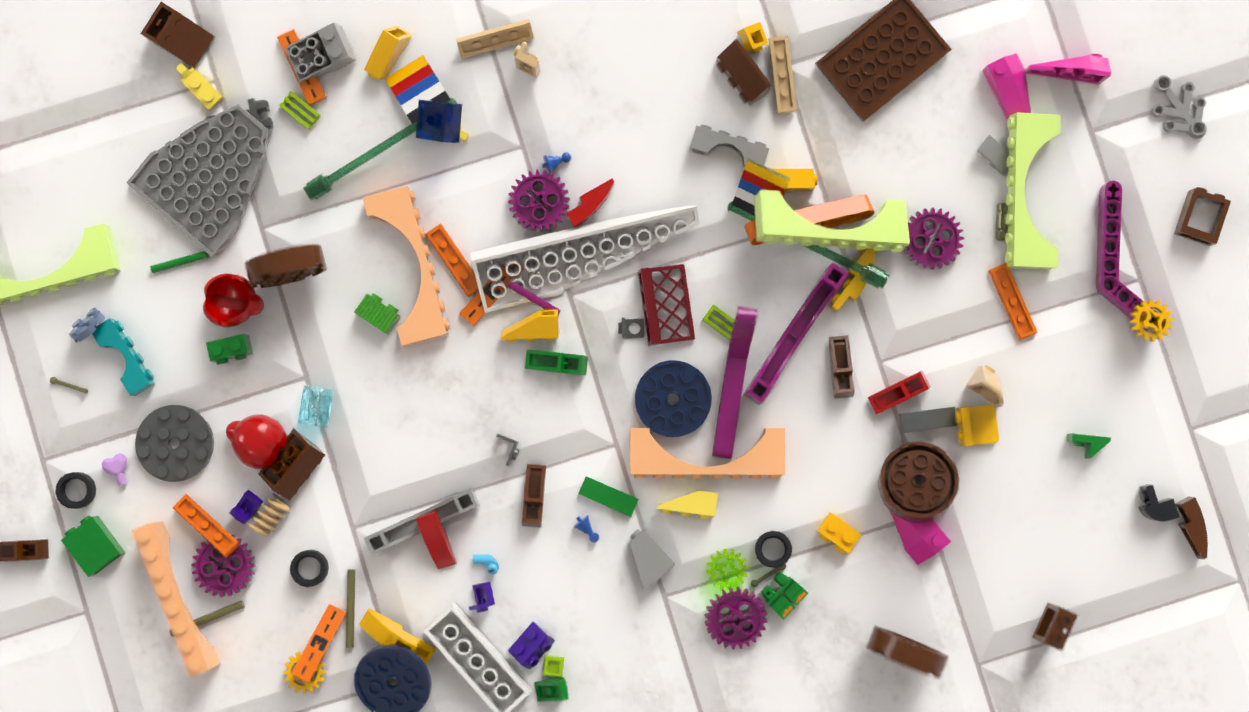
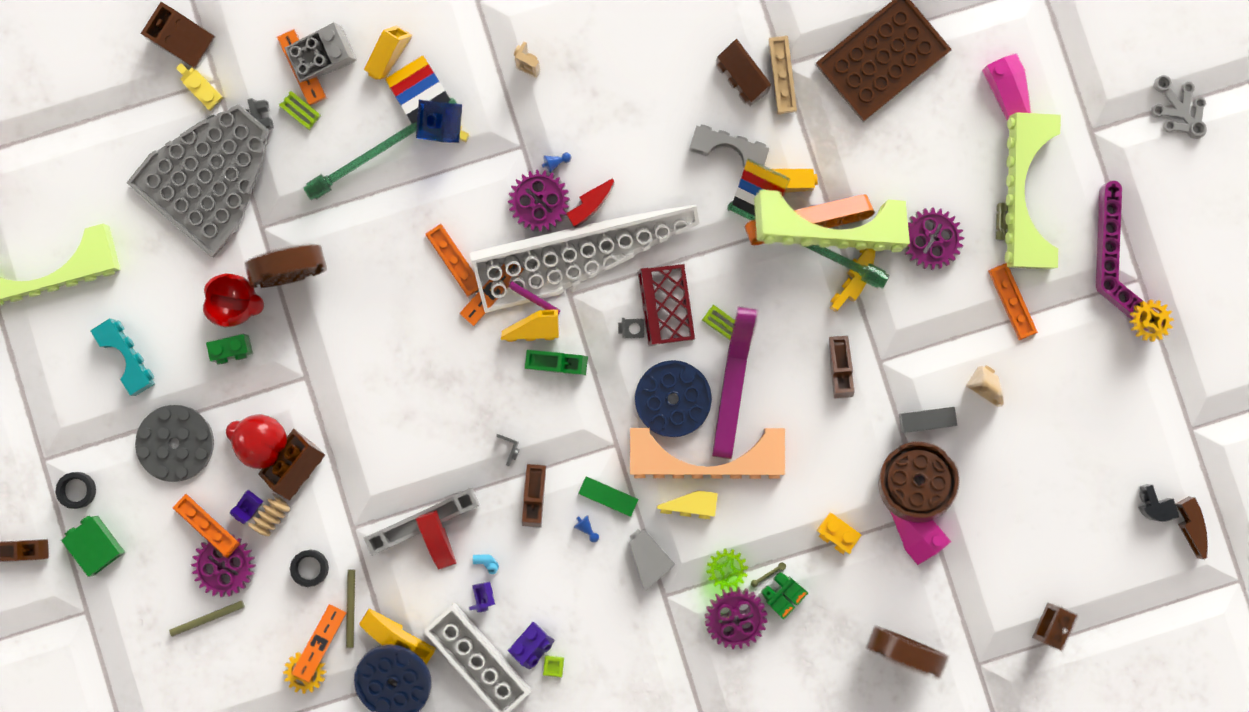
olive hinge [50,377,88,393] -> none
sand blue plate [69,308,105,343] -> none
lavender rock [101,453,127,486] -> none
light nougat arch [132,521,221,678] -> none
green bar [150,251,208,273] -> none
clear light blue bracket [298,385,333,427] -> none
bright green brick [354,293,400,335] -> none
light nougat arch [363,186,450,347] -> none
tan plate [456,19,534,59] -> none
green slope [535,677,569,701] -> none
yellow brick [736,22,768,54] -> none
magenta arch [743,262,849,405] -> none
black tyre [755,531,792,568] -> none
red slope [868,370,931,414] -> none
yellow bracket [955,405,999,446] -> none
light grey slope [976,135,1009,176] -> none
dark pink wedge [1025,54,1111,85] -> none
green slope [1067,434,1111,459] -> none
reddish brown window [1174,187,1231,246] -> none

